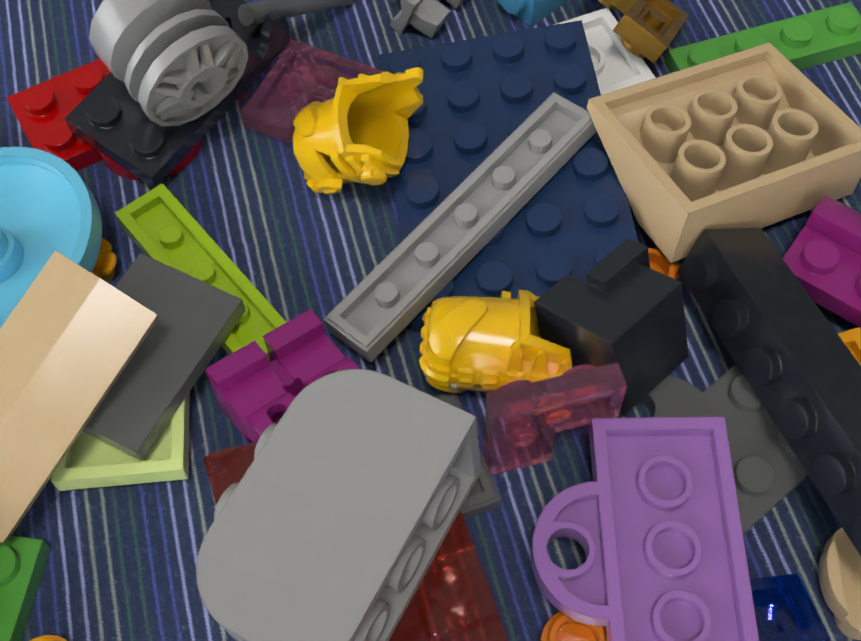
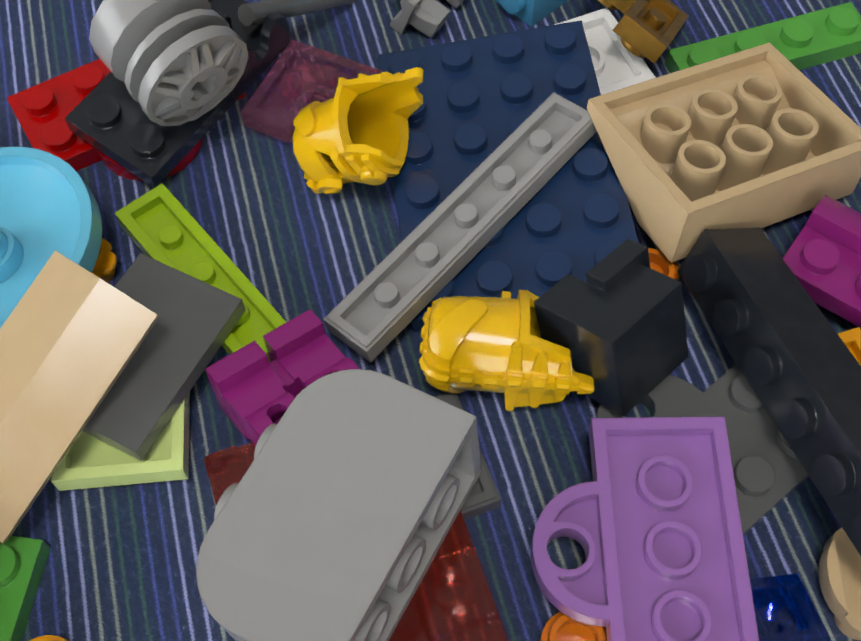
clear pink plate [483,362,627,475] -> none

